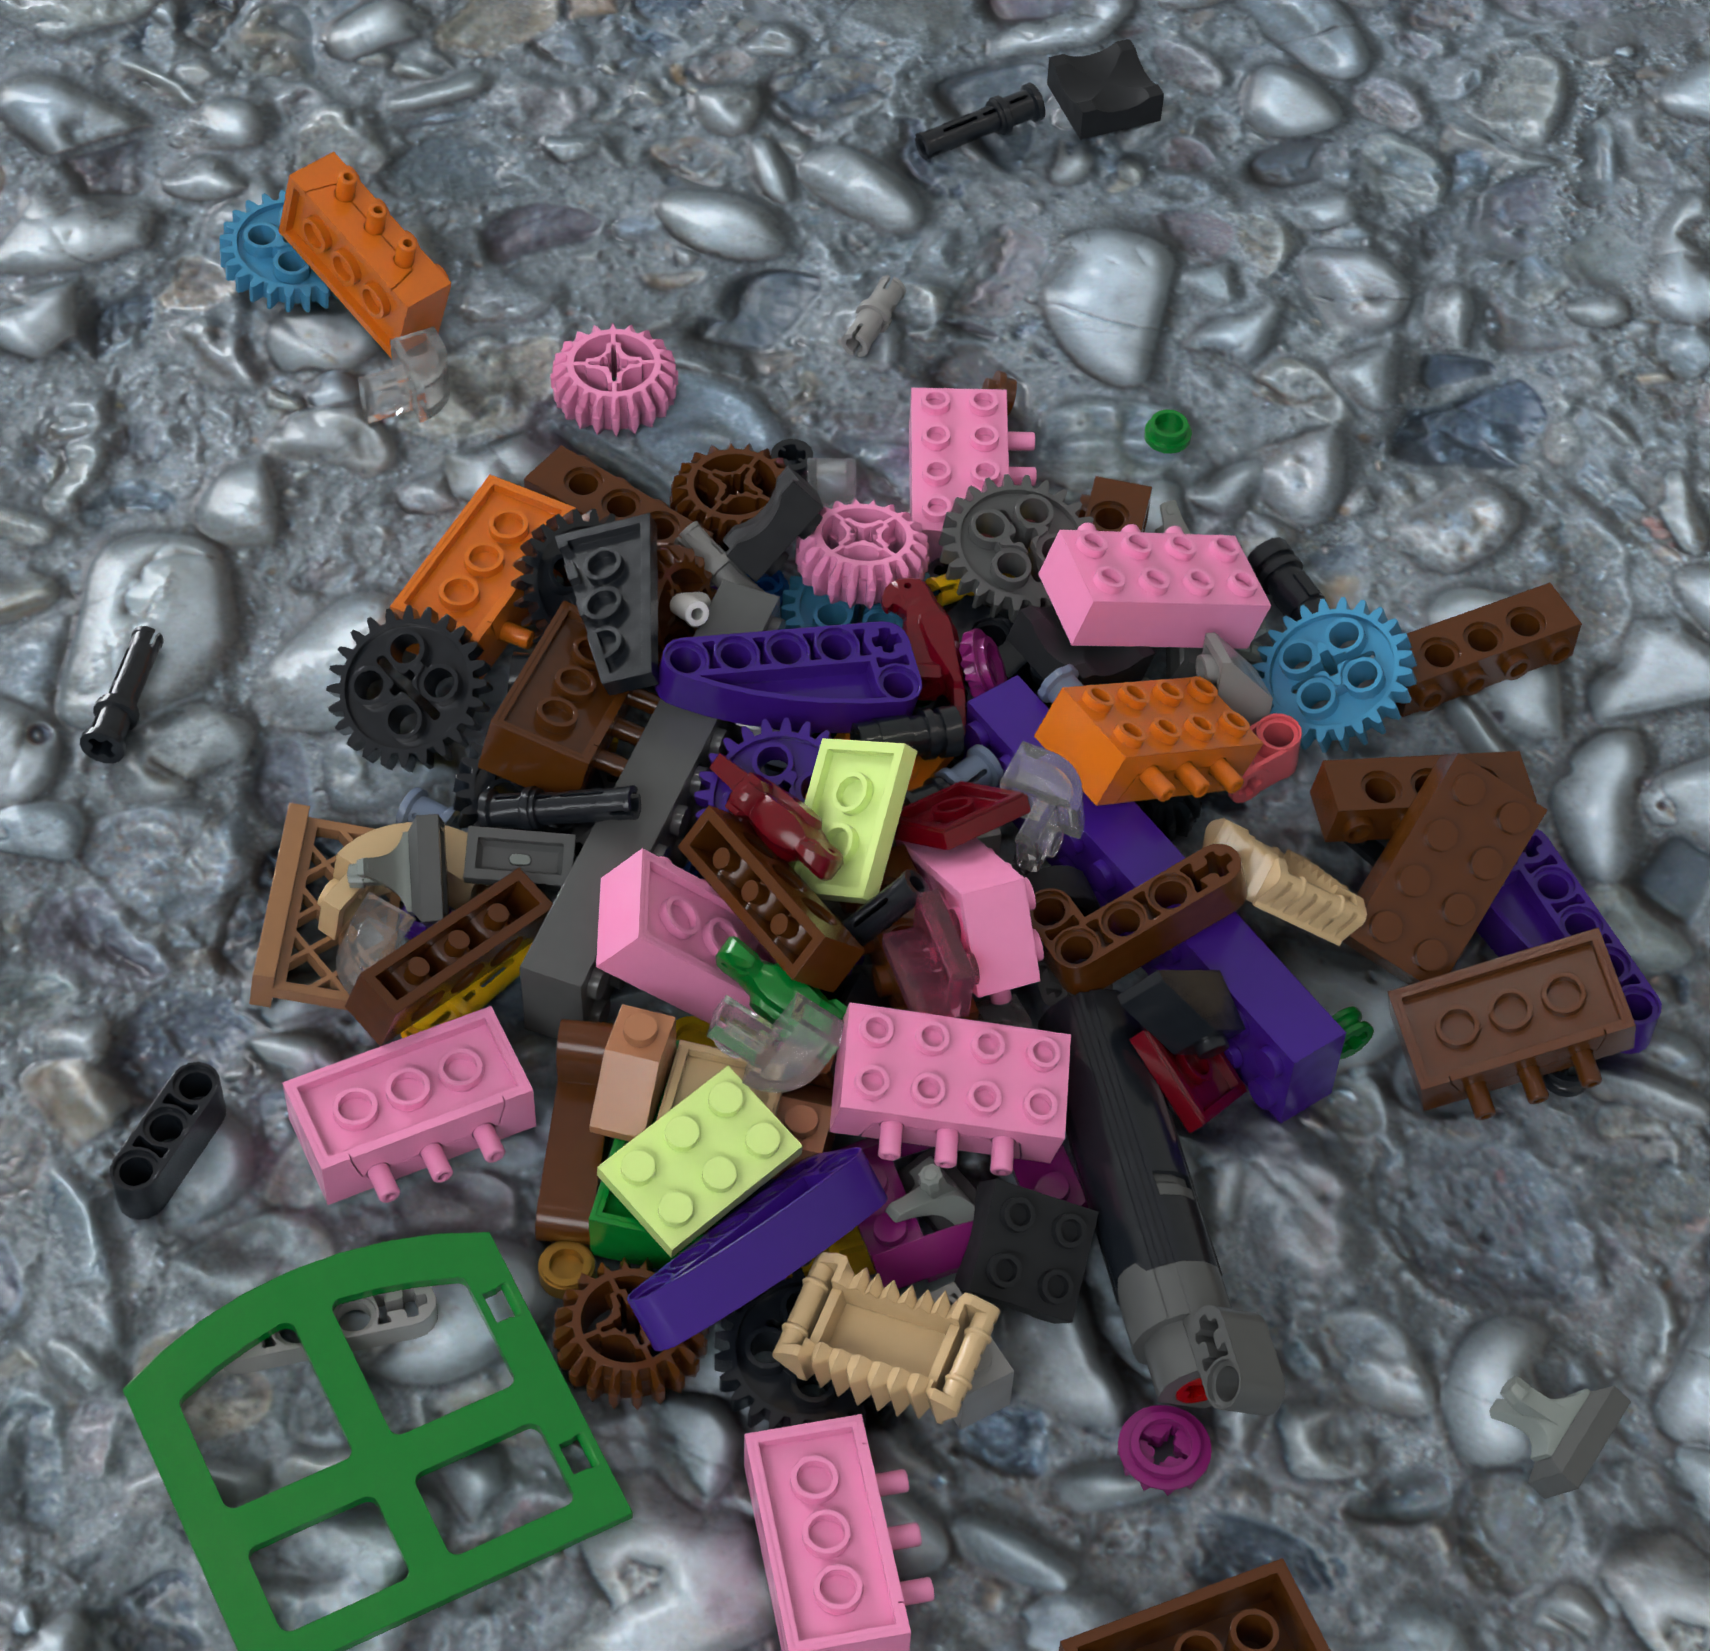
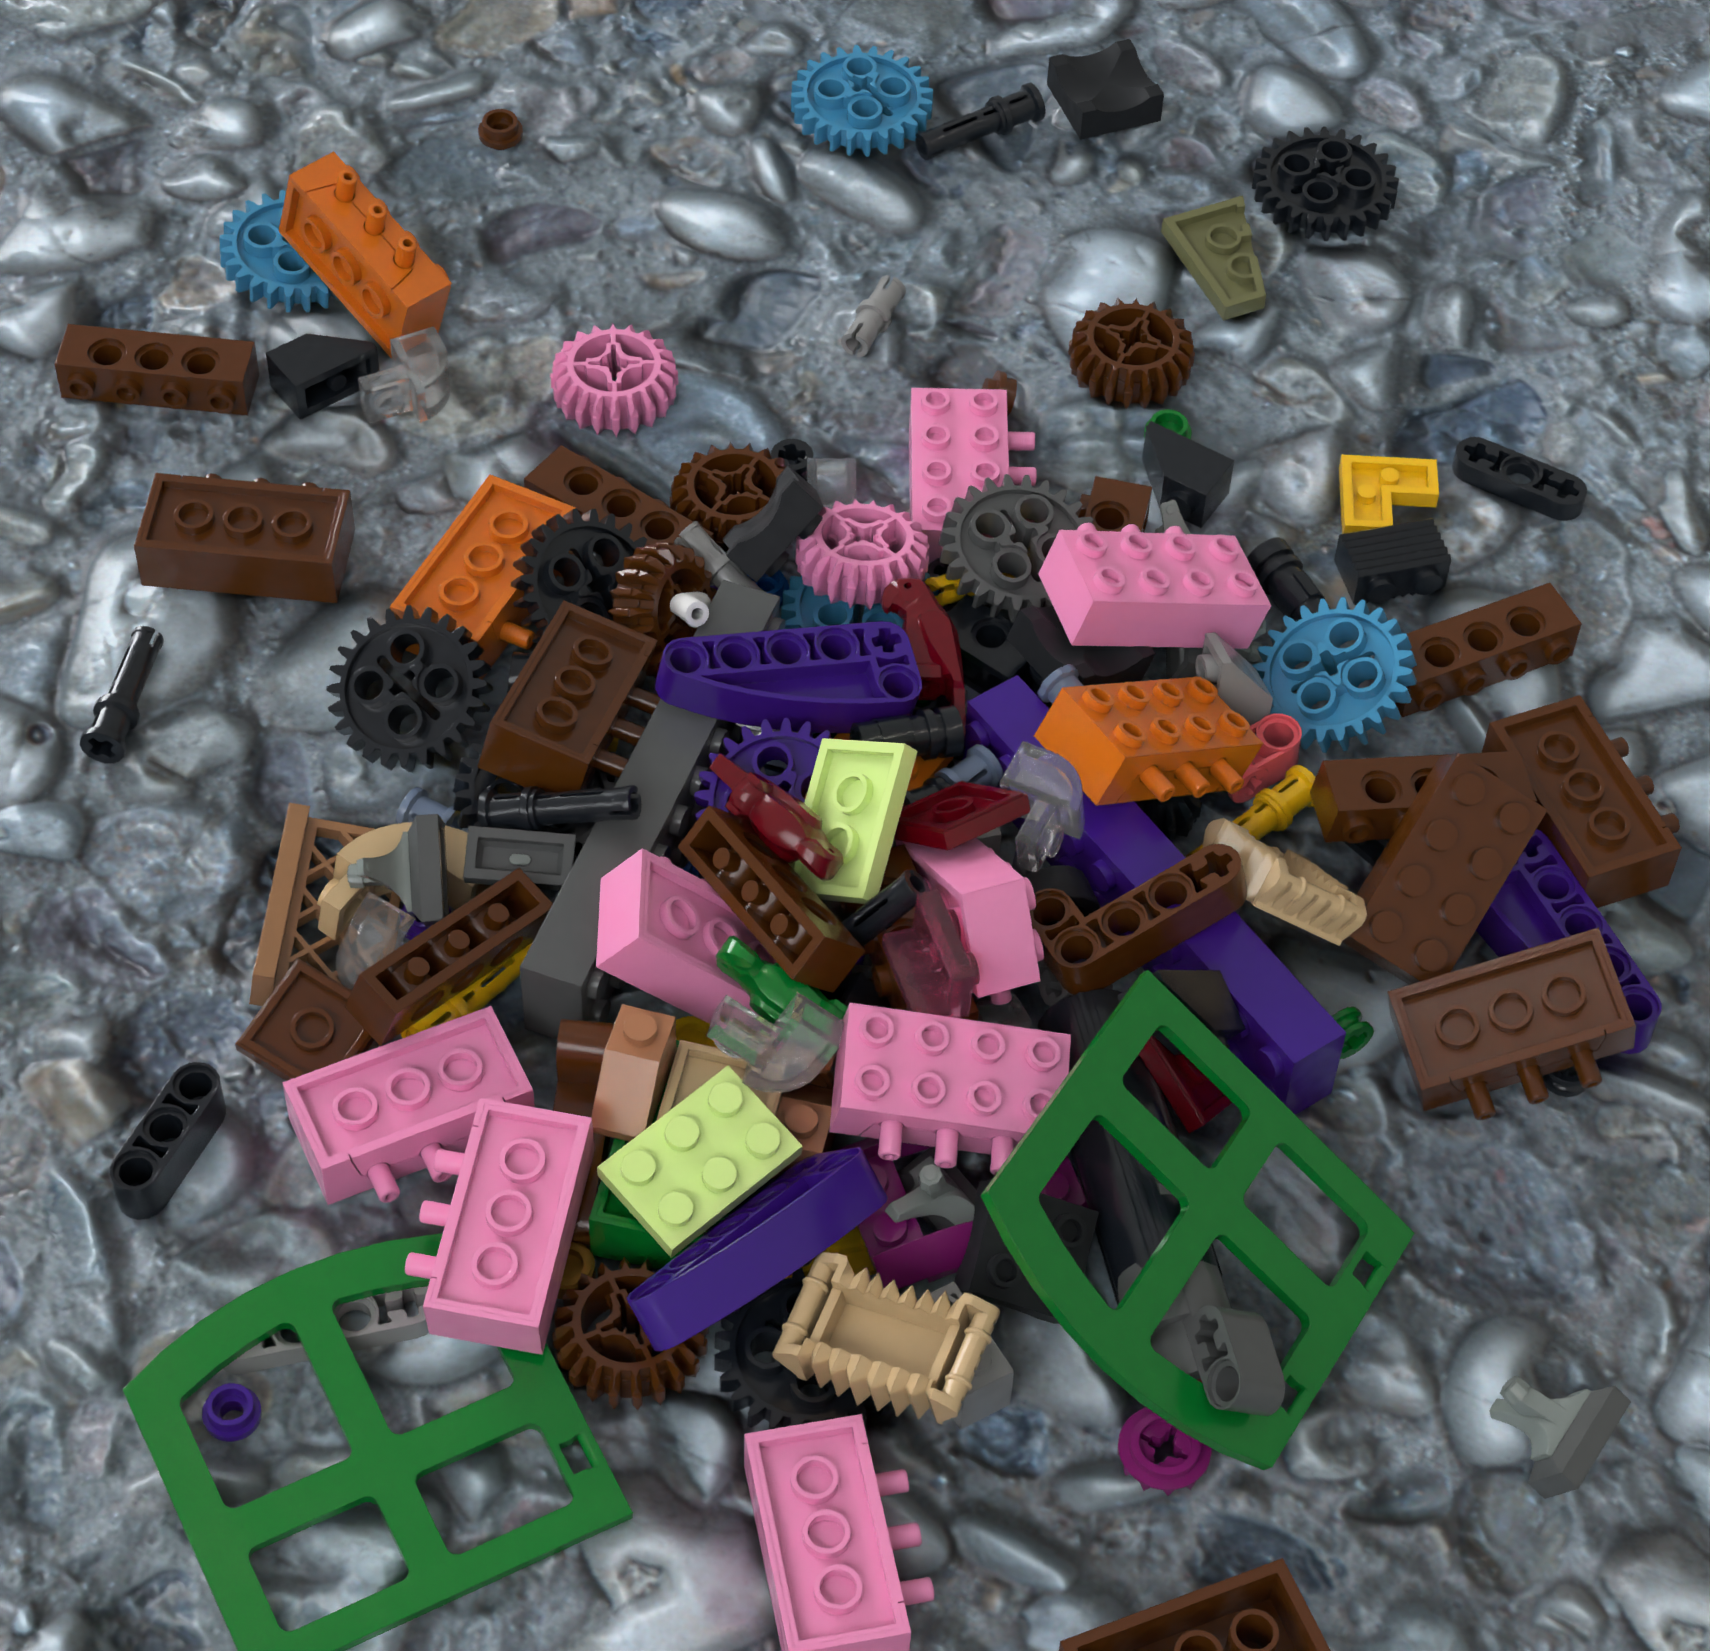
black wing [555,513,659,696] -> none
magenta gear [959,628,1007,698] -> none
none -> reddish brown brick [54,324,259,416]
none -> reddish brown piece [134,473,355,603]
none -> dark purple plate [202,1383,262,1442]
none -> reddish brown plate [235,958,374,1081]
none -> black slope [266,333,381,420]
none -> bright pink piece [405,1098,595,1355]
none -> reddish brown plate [478,109,523,150]
none -> dark azure gear [791,45,933,157]
none -> green window [980,970,1415,1470]
none -> reddish brown gear [1068,298,1195,409]
none -> black slope [1142,421,1234,528]
none -> olive wing [1161,195,1266,321]
none -> yellow pin [1186,765,1316,858]
none -> black gear [1252,127,1399,241]
none -> black brick [1334,518,1451,605]
none -> yellow plate [1339,454,1439,534]
none -> black beam [1452,437,1587,521]
none -> reddish brown piece [1482,695,1682,908]

